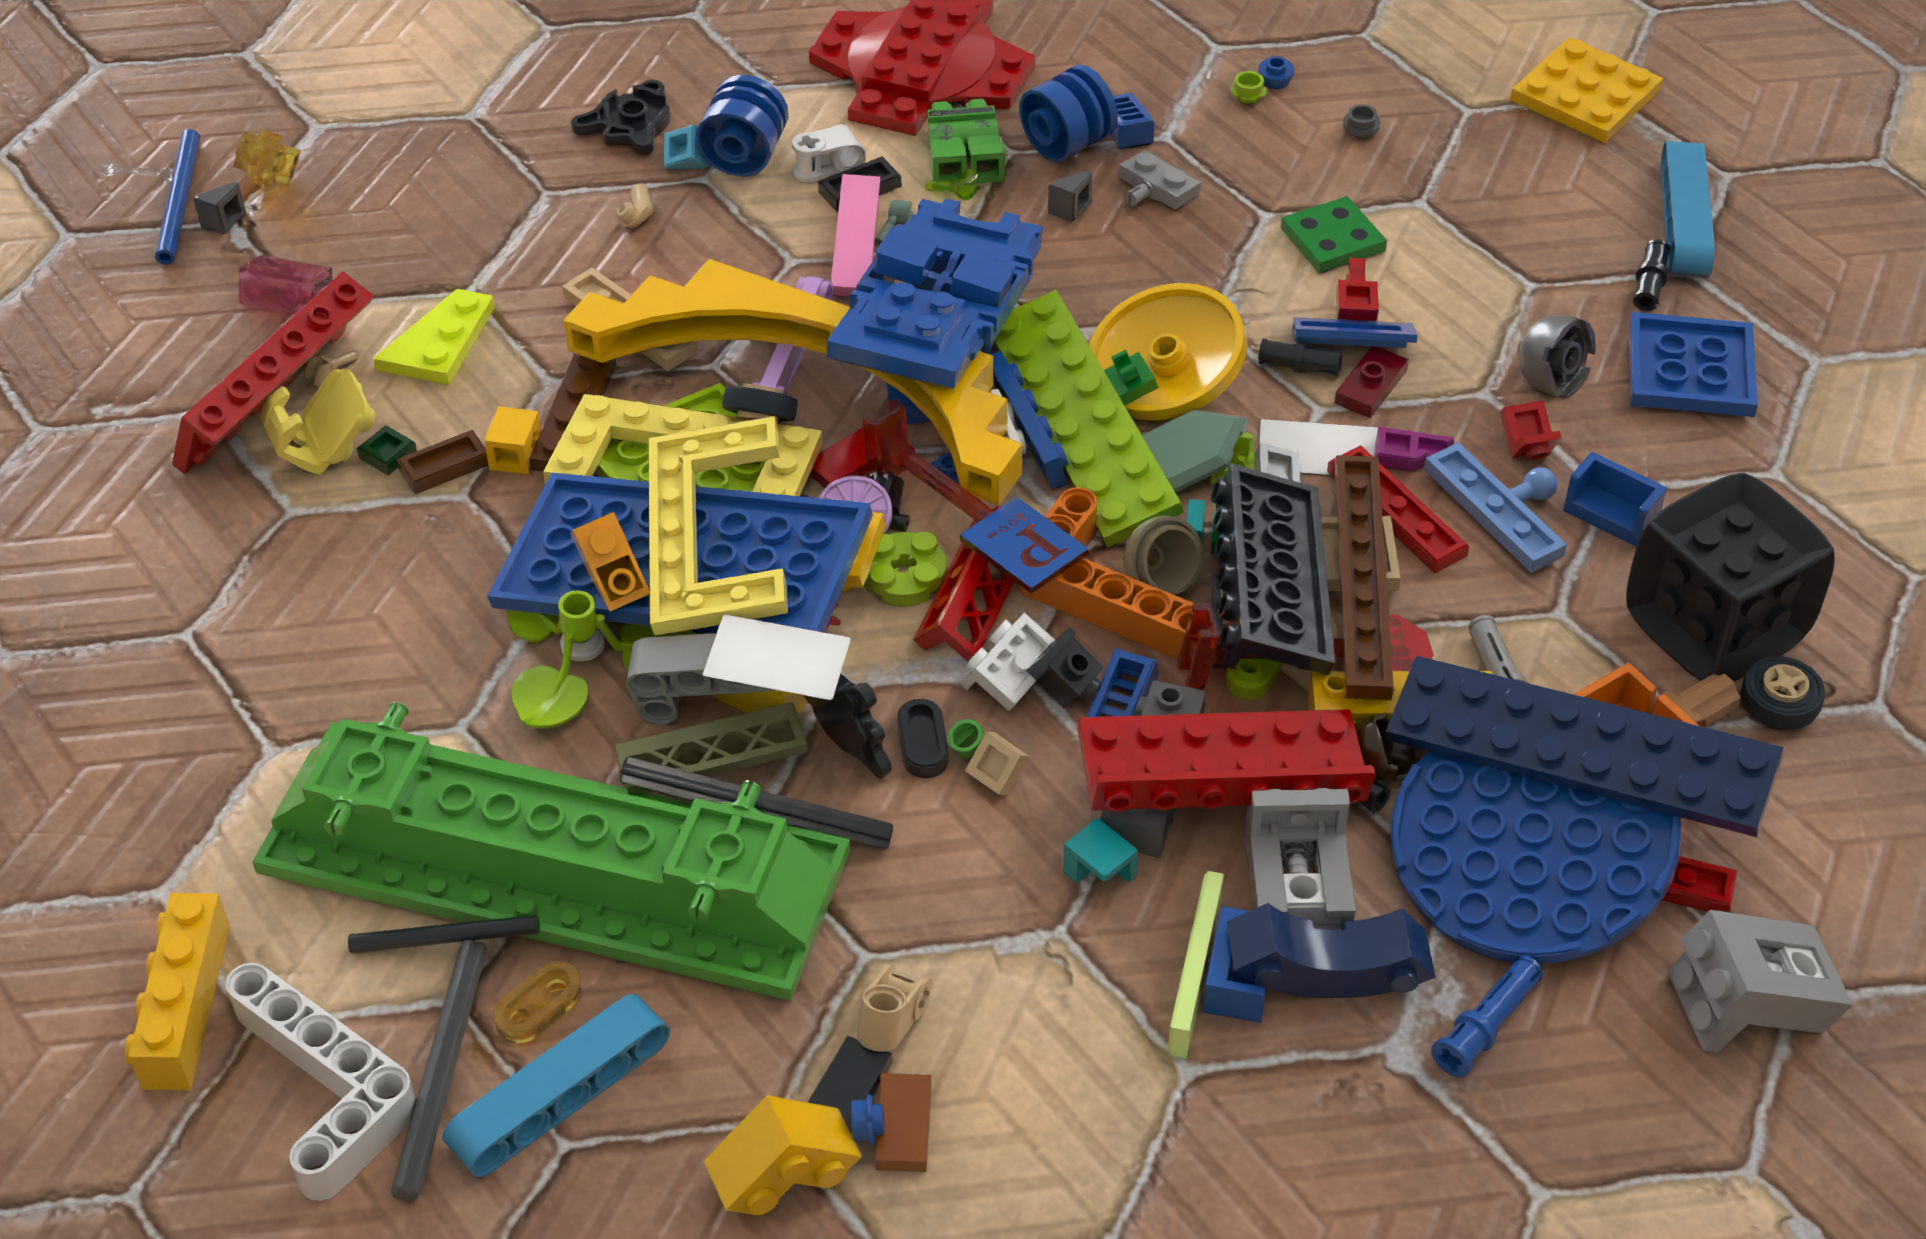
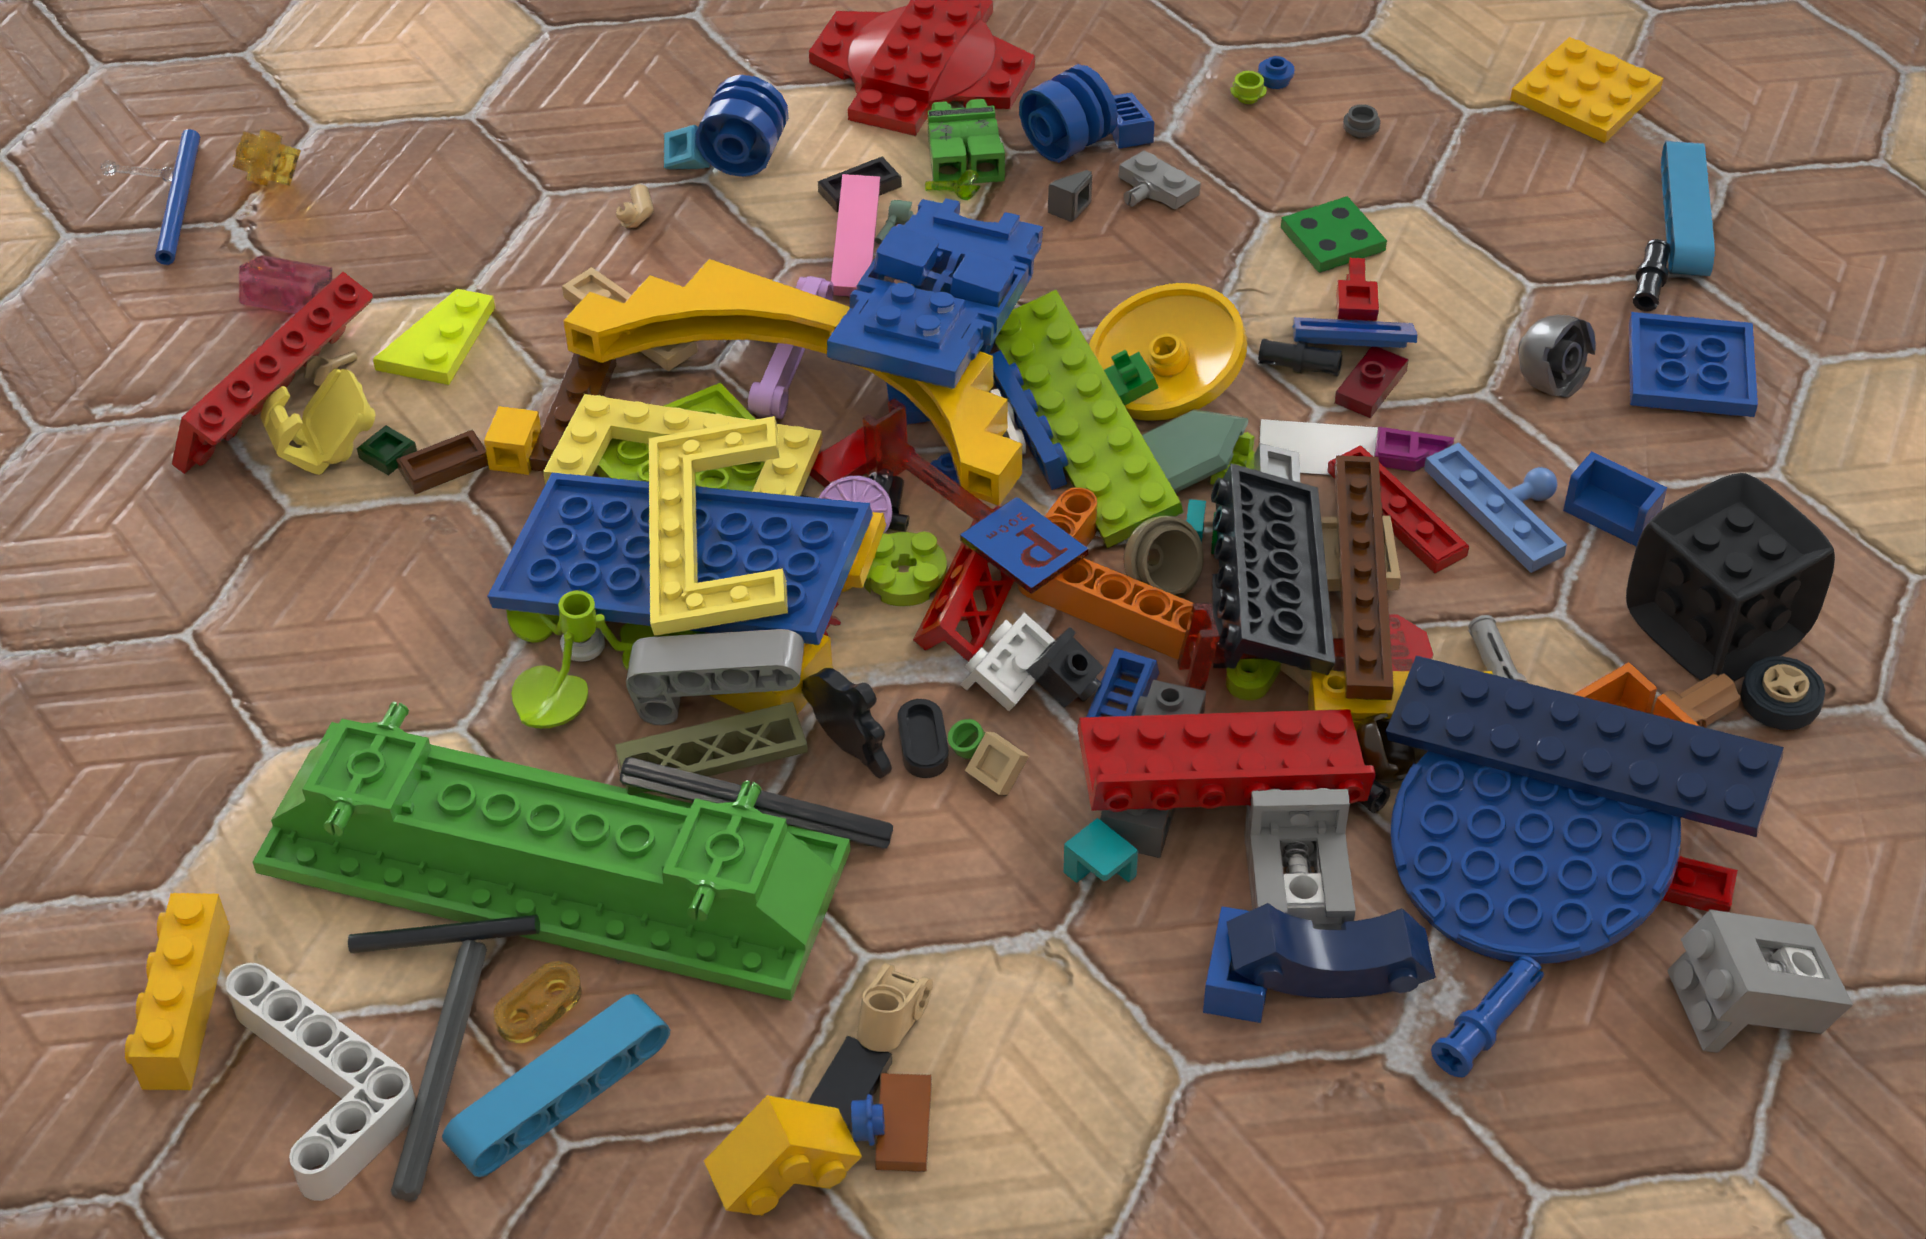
dark grey slope [194,182,246,234] -> none
light orange slope [570,512,650,612] -> none
black tile [571,80,671,155] -> none
white sticker [703,614,851,700] -> none
black wheel [722,384,798,424] -> none
white piece [792,125,866,183] -> none
yellowish green tile [1168,871,1224,1059] -> none
red bracket [1500,400,1562,461] -> none

